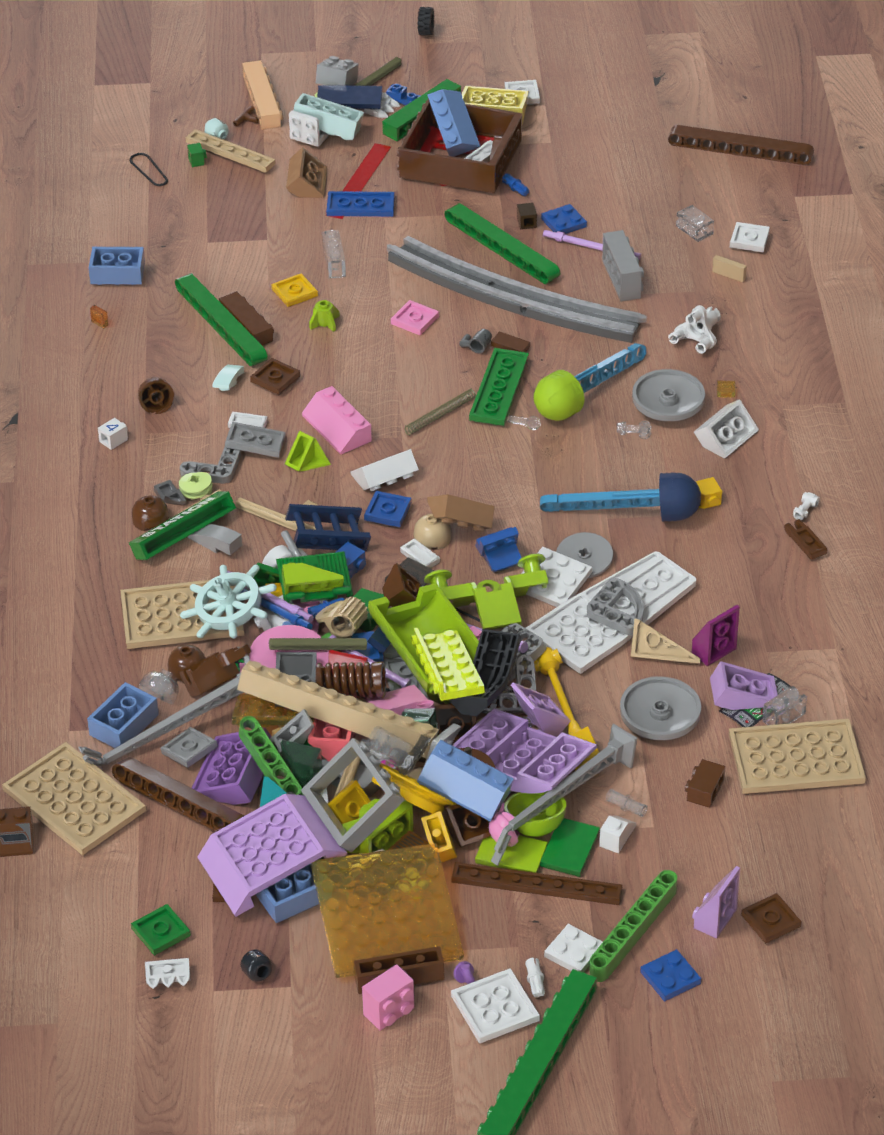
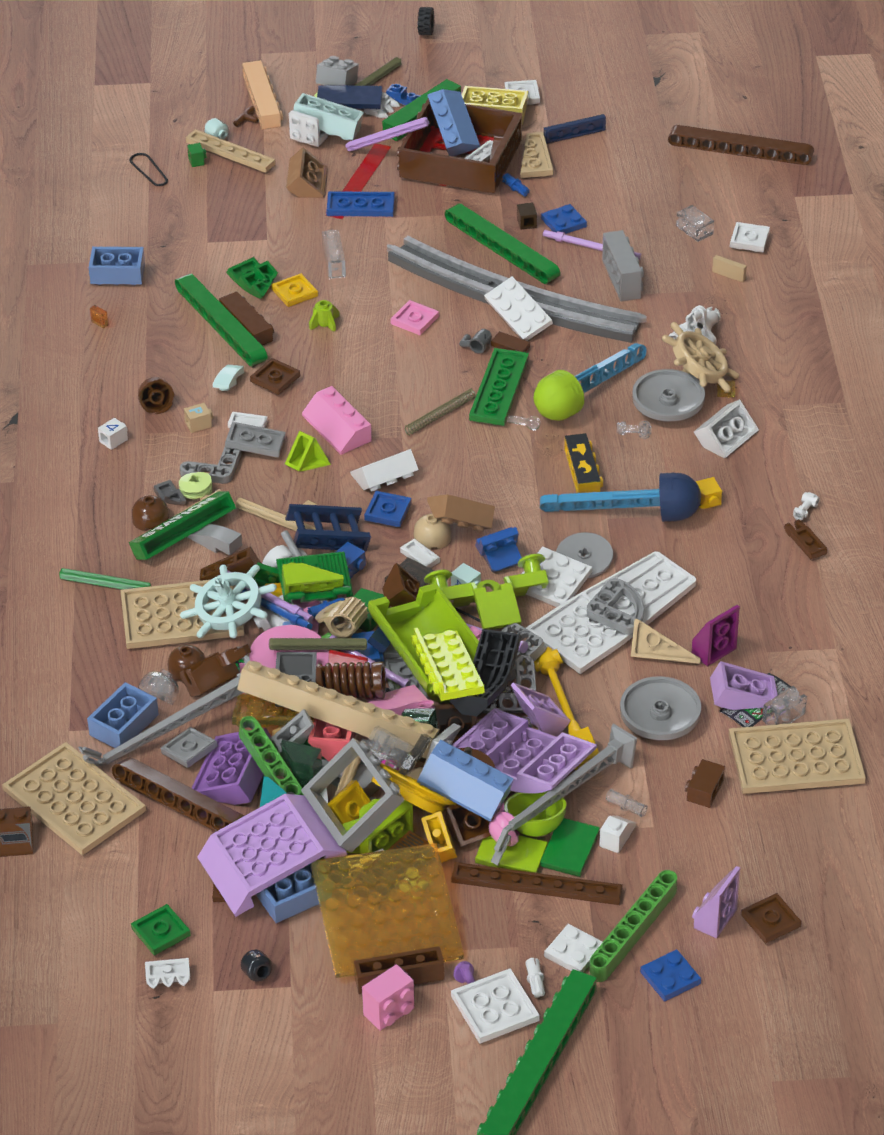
none -> axle [59,568,151,590]
none -> tan brick [184,403,213,433]
none -> reddish brown slope [200,546,261,581]
none -> green slope [226,257,278,299]
none -> lavender axle [346,117,429,152]
none -> light aqua brick [451,563,481,586]
none -> white plate [484,277,553,341]
none -> tan wing [521,132,553,178]
none -> dark blue tile [543,114,606,144]
none -> brick [564,433,603,493]
none -> tan piece [662,322,739,392]

